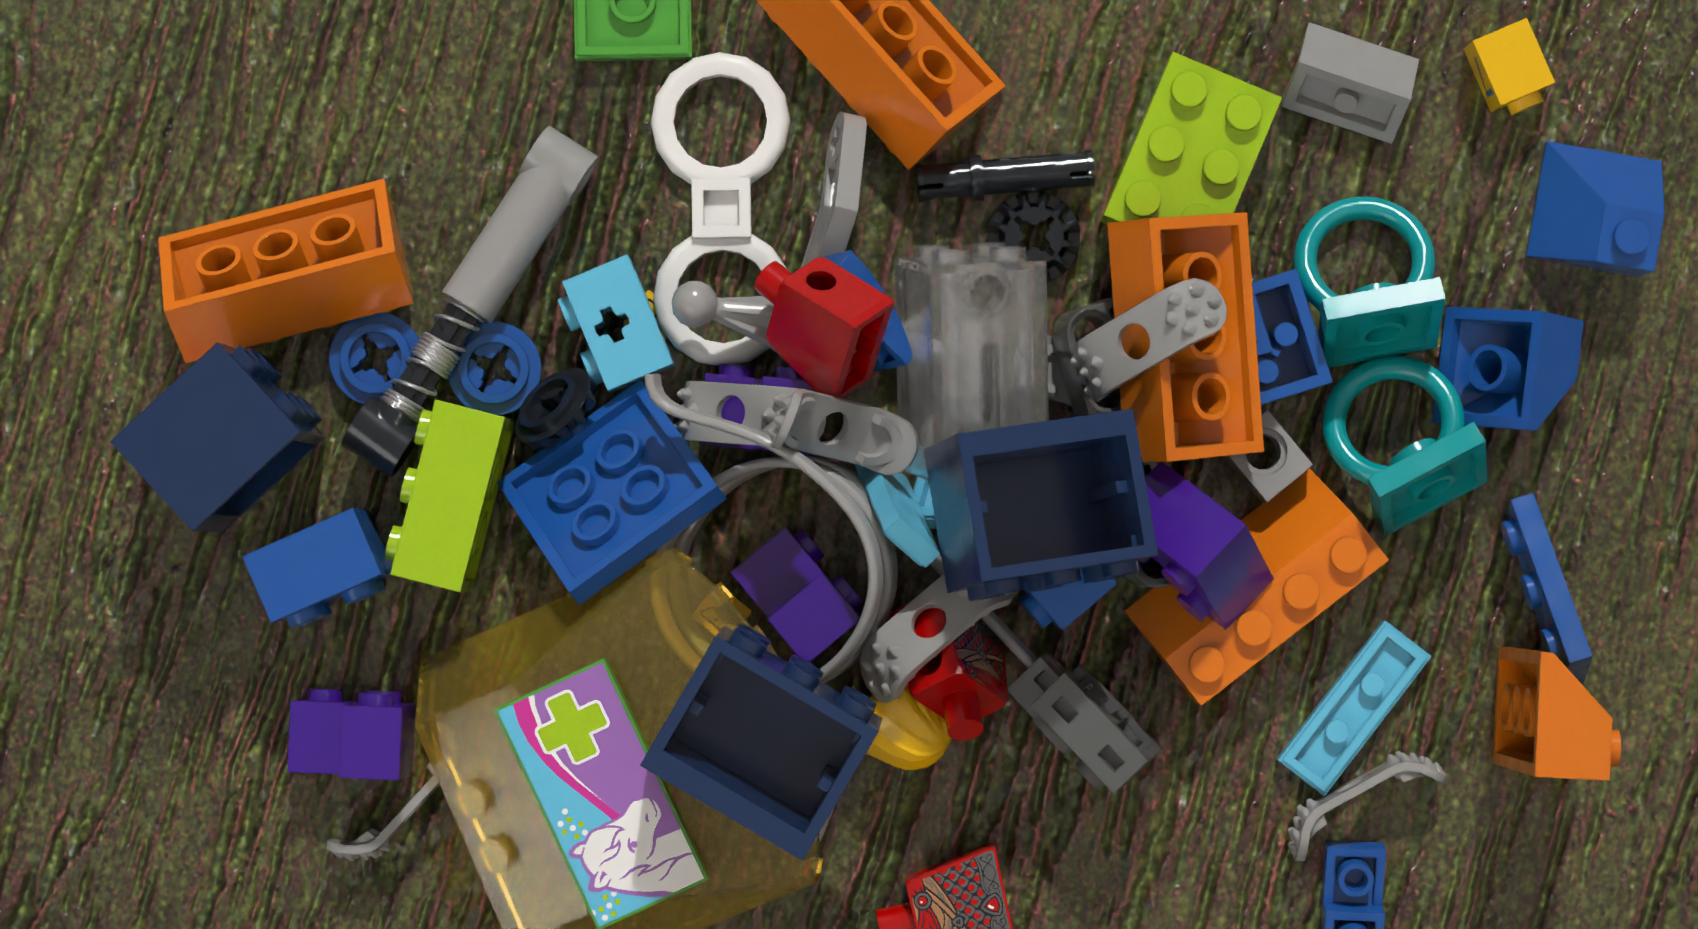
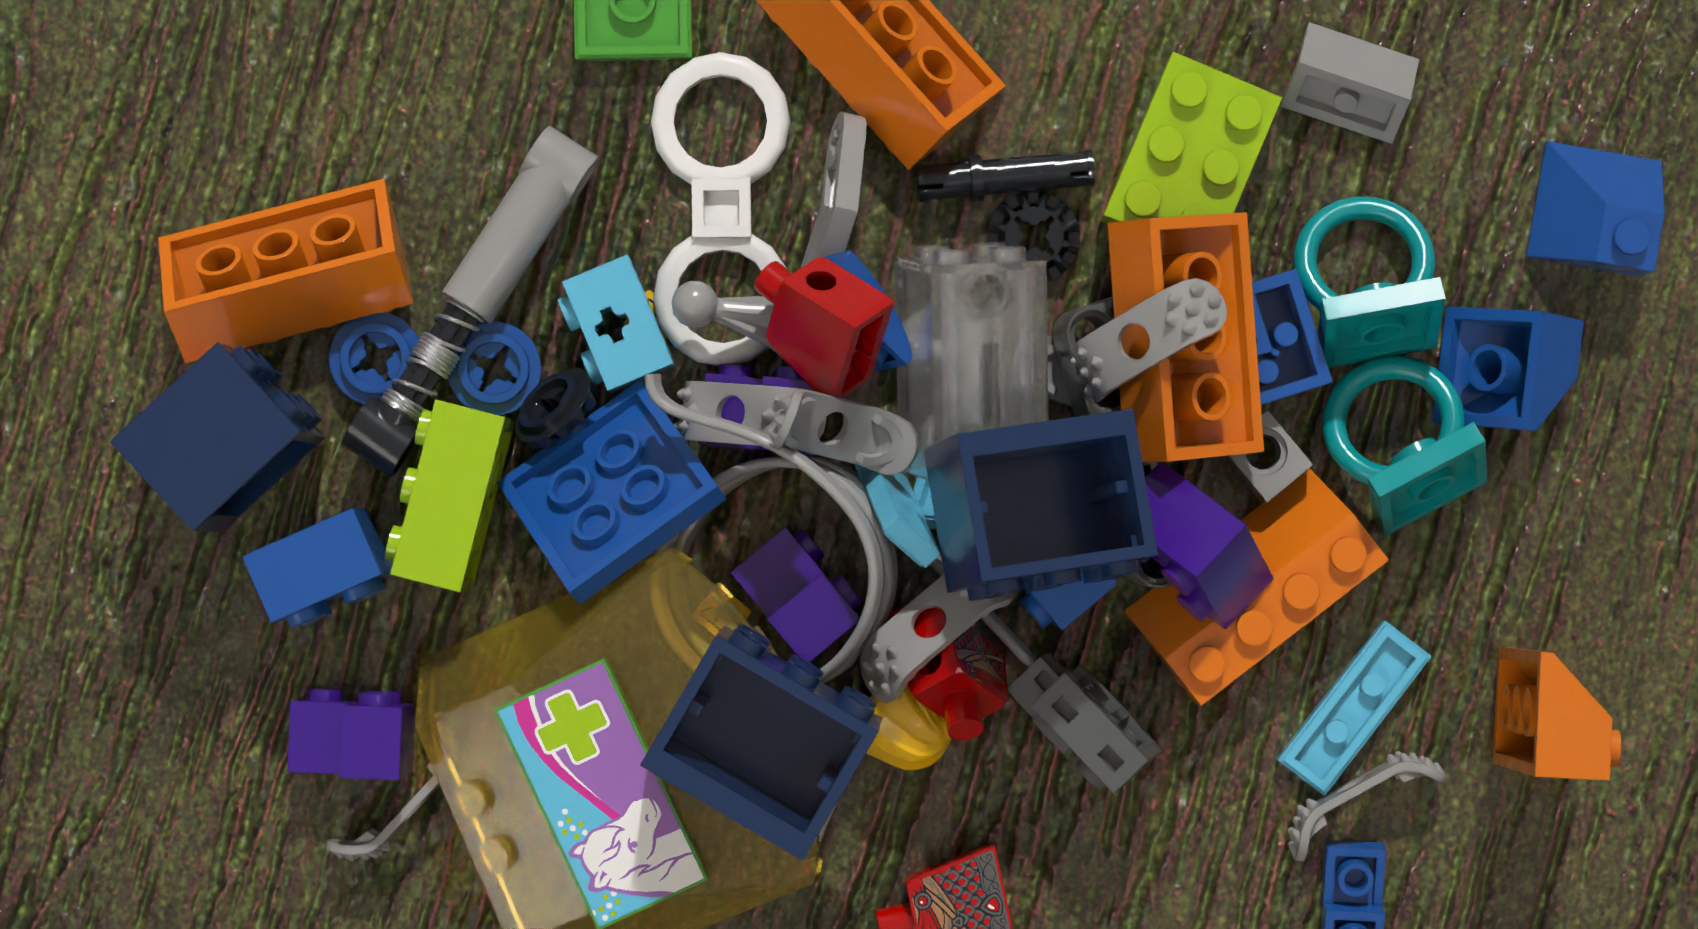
yellow brick [1463,18,1555,116] -> none
blue wing [1501,493,1593,685] -> none

